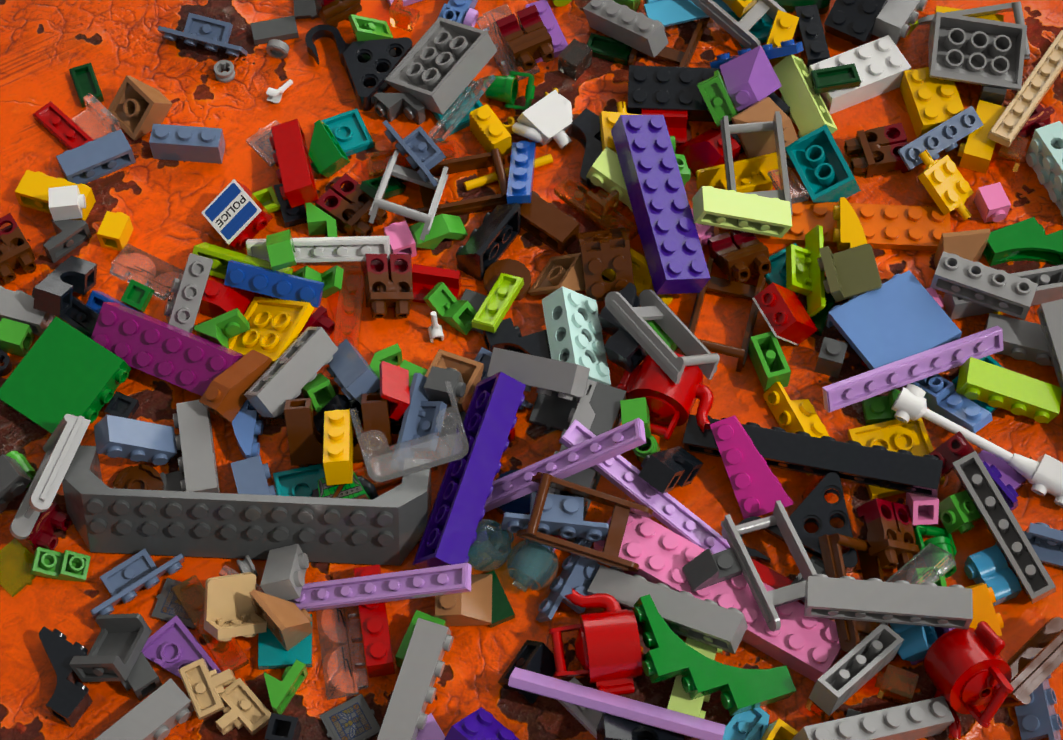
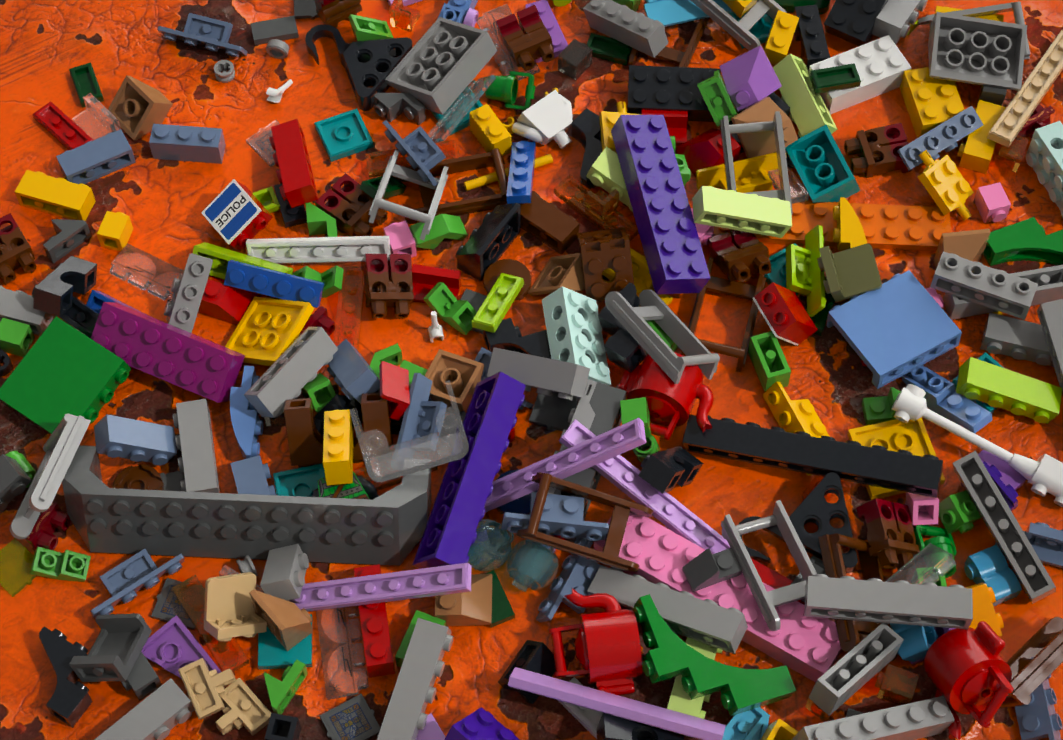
white brick [48,185,86,221] -> none
black plate [104,391,140,419] -> none
green tile [121,279,155,312] -> none
bright green slope [194,308,250,348] -> none
dark orange slope [199,349,272,423] -> none
bright green slope [266,229,297,271] -> none
green slope [308,120,350,178] -> none
dark grey brick [424,366,466,406] -> none
blue plate [710,39,804,69] -> none
dark pink wing [710,415,794,519] -> none
dark grey brick [815,337,848,378] -> none
lavender tile [822,325,1004,413] -> none
dark red hips [928,431,975,478] -> none

